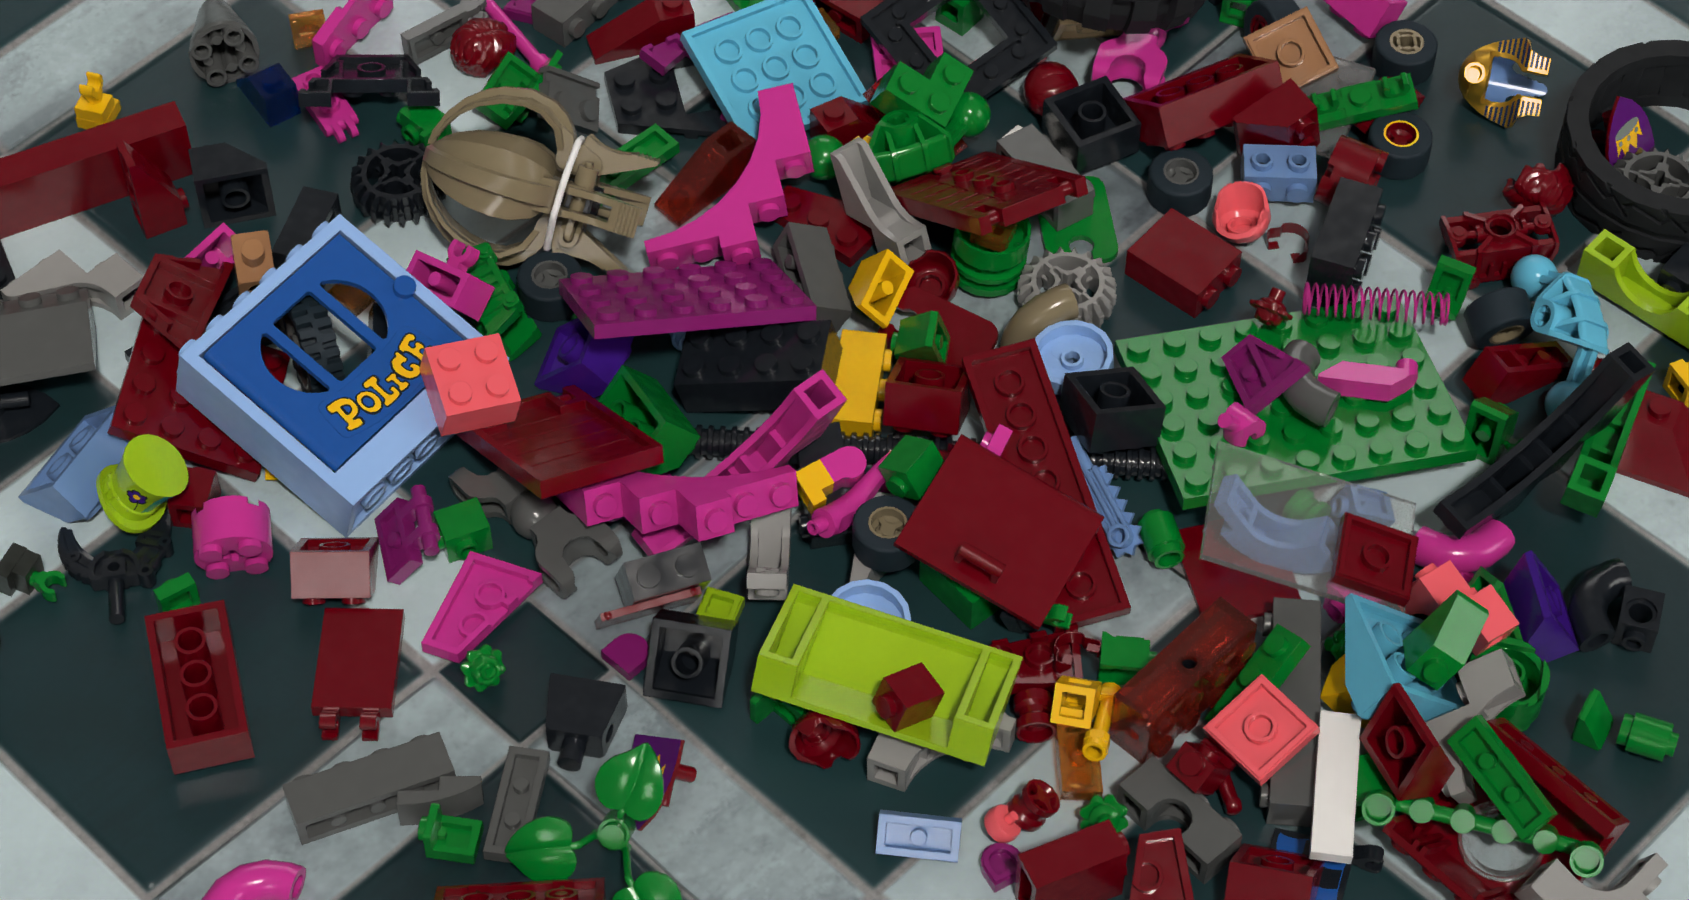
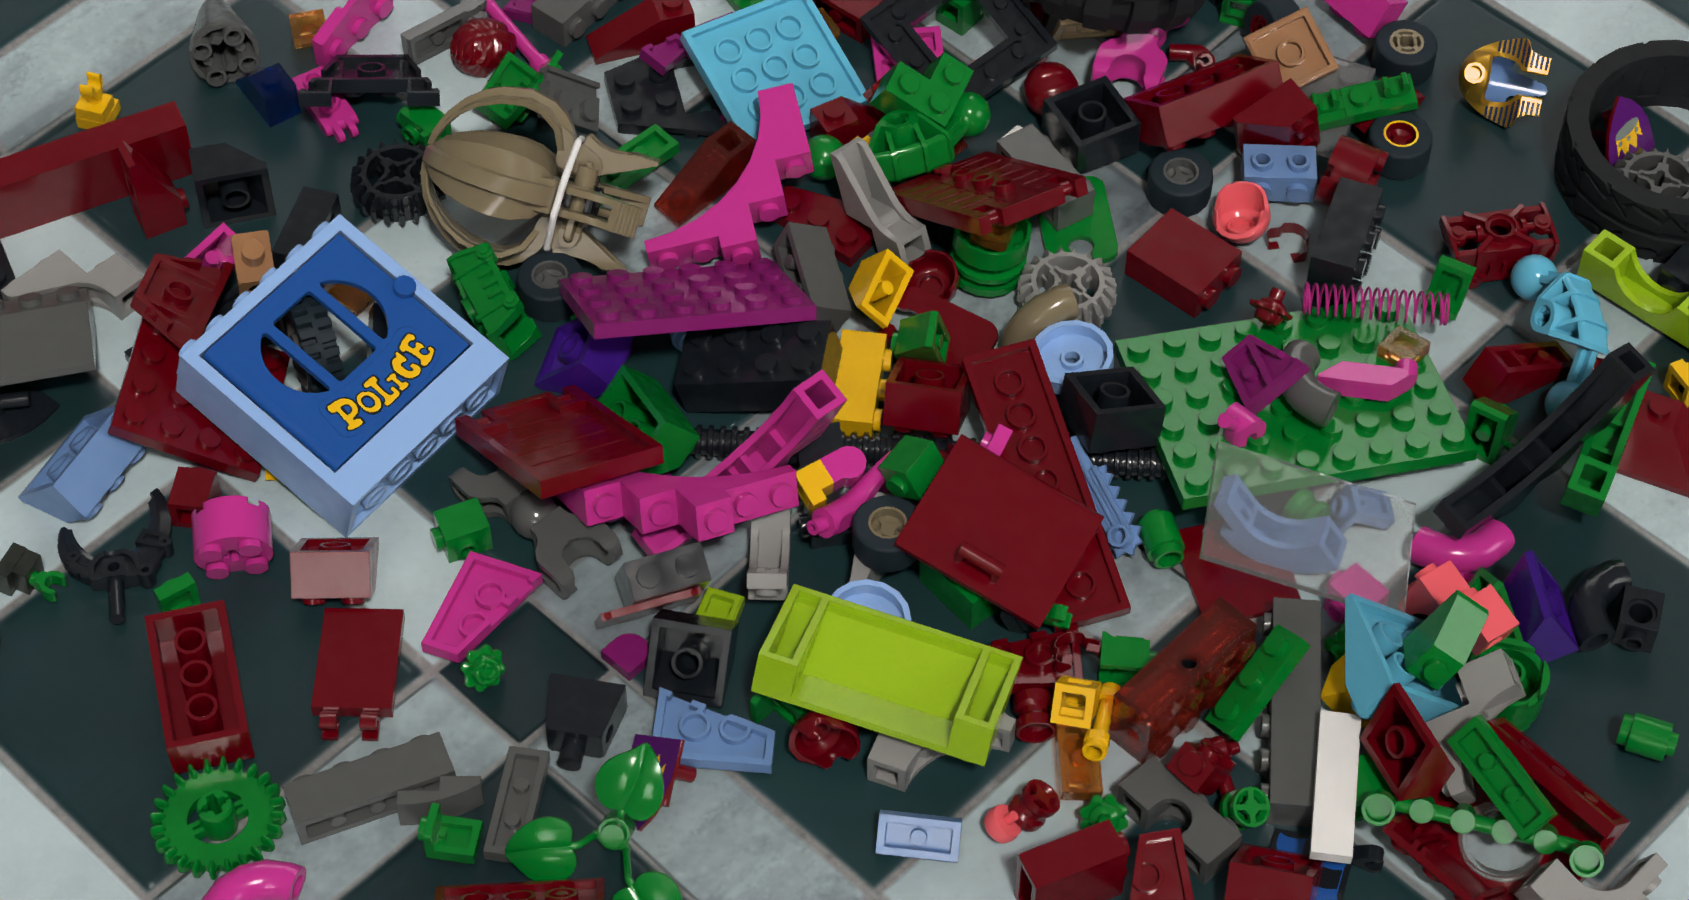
lime hat [96,434,189,533] -> none
magenta plate [374,484,441,585] -> none
dark pink brick [406,239,495,321] -> none
coral brick [419,333,521,437] -> none
dark red brick [872,662,945,733] -> none
magenta tile [981,843,1020,893] -> none
coral tile [1203,674,1320,786] -> none
dark red tile [1330,512,1419,607] -> none
black wheel [1463,287,1534,349] -> none
dark red hair [1502,163,1574,217] -> none
green slope [1571,689,1613,751] -> none
none -> green gear [150,756,287,880]
none -> medium blue wing [652,687,776,774]
none -> dark red arm [1168,43,1216,70]
none -> green wheel [1219,786,1271,831]
none -> clear orange tile [1377,325,1431,365]

